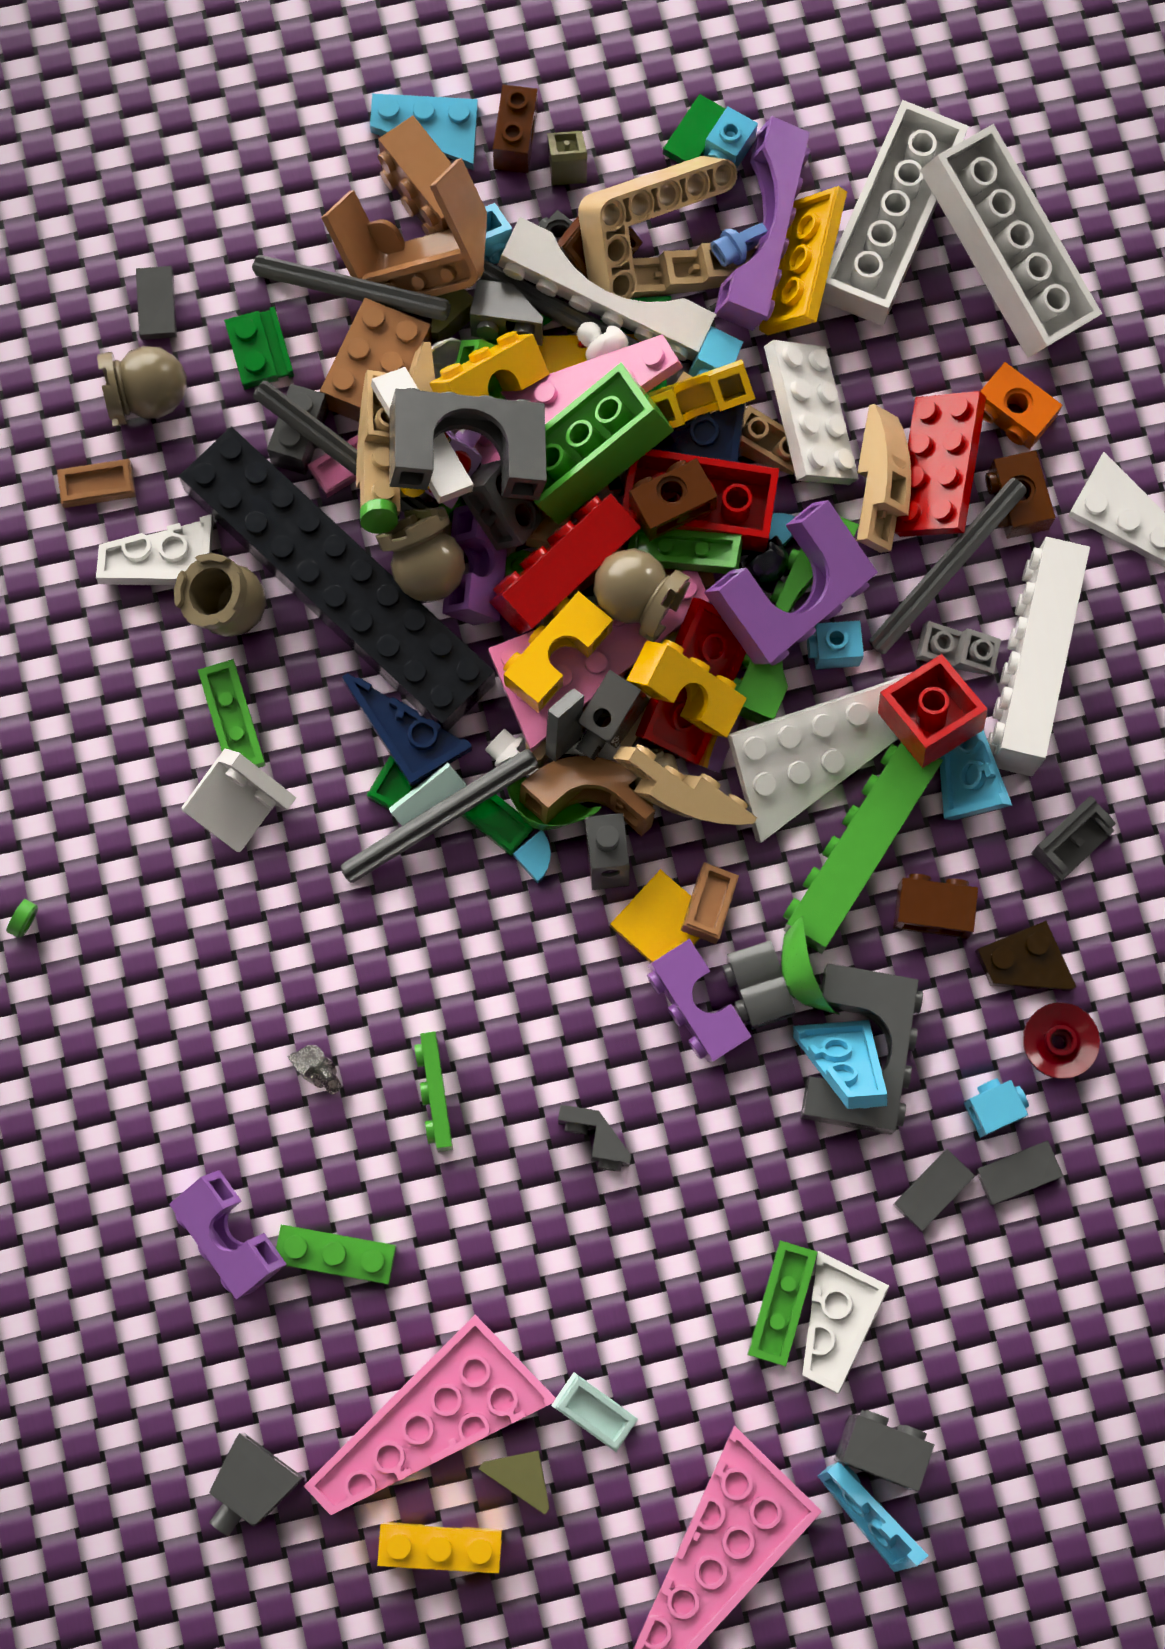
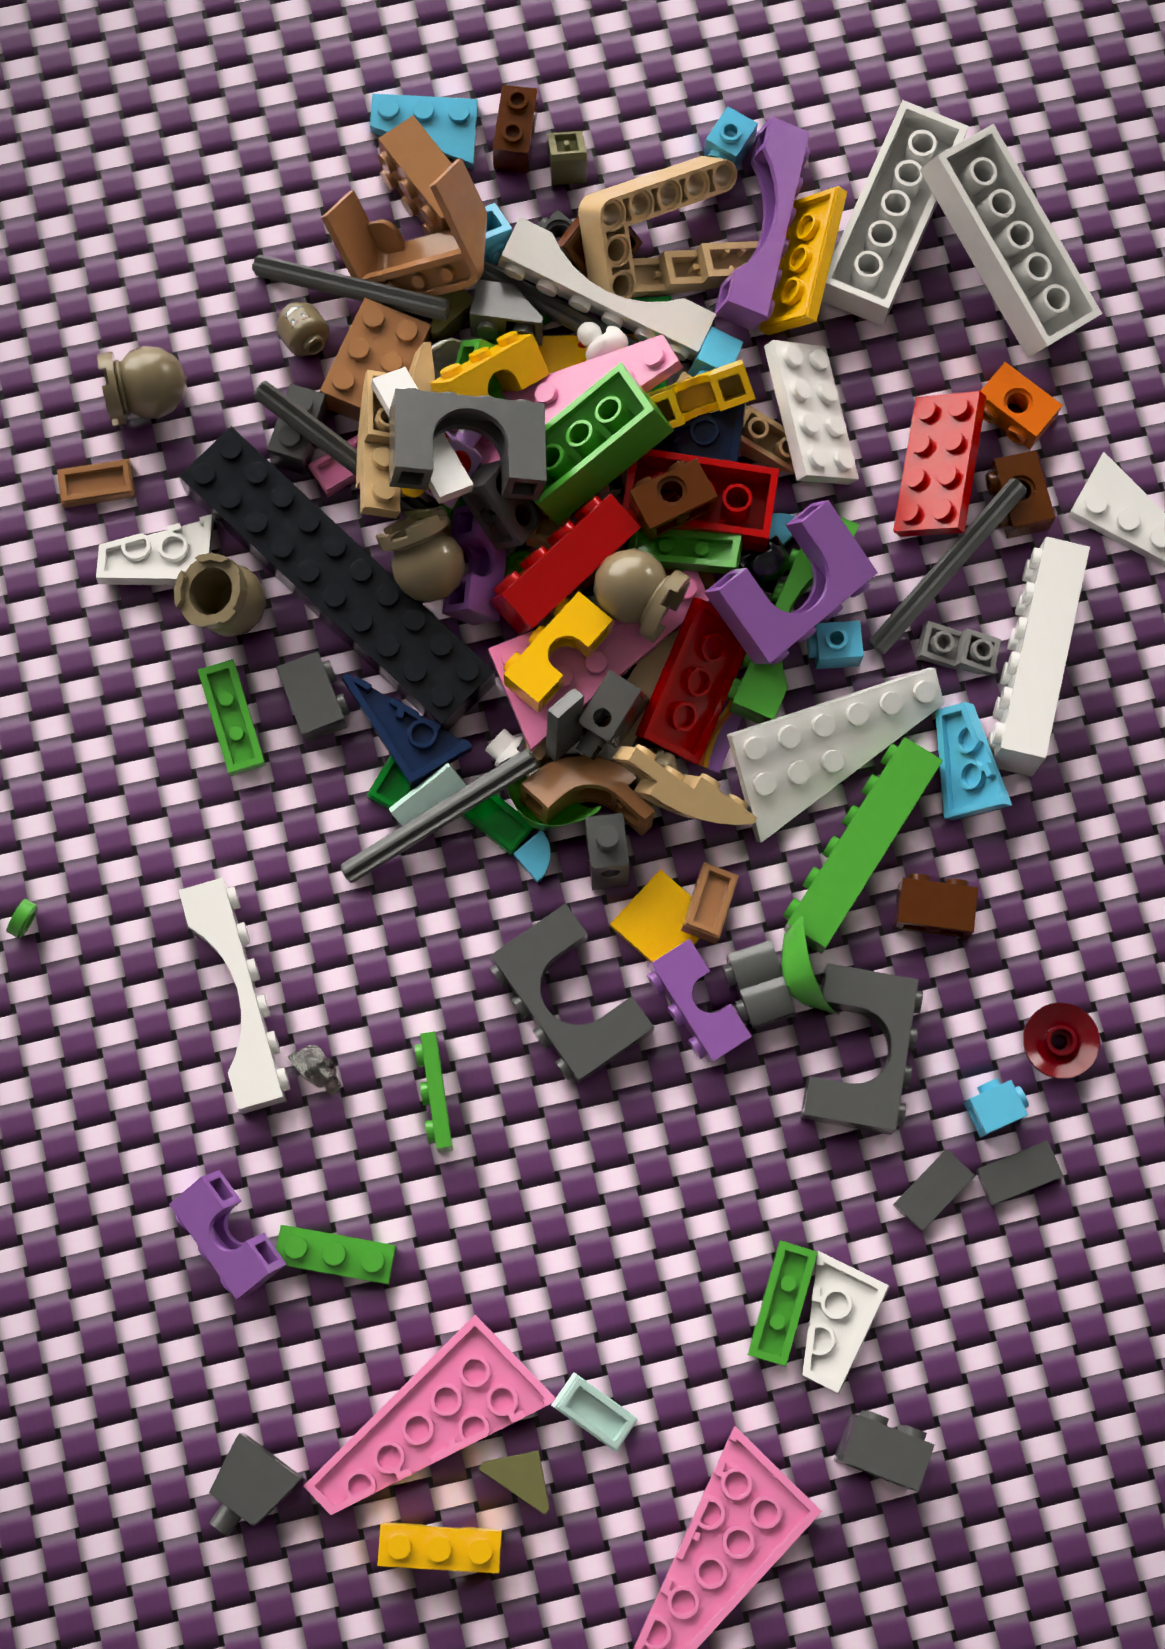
dark grey tile [136,266,177,340] -> none
white bracket [182,748,297,852] -> none
green plate [224,306,294,390] -> none
bright green tile [360,499,398,534] -> none
dark grey slope [558,1105,631,1172] -> none
yellow arch [627,639,747,738] -> none
green tile [663,94,726,163] -> none
medium blue piece [710,223,768,267] -> none
medium azure wing [793,1020,887,1109] -> none
medium azure wing [818,1462,929,1572] -> none
tan slope [856,404,911,553] -> none
red brick [878,654,988,768] -> none
dark brown wing [975,921,1077,992] -> none
dark grey hinge [1031,795,1116,882] -> none
none -> white arch [179,878,290,1114]
none -> dark tan head [276,302,330,357]
none -> dark grey brick [276,651,350,744]
none -> dark grey arch [489,903,654,1085]

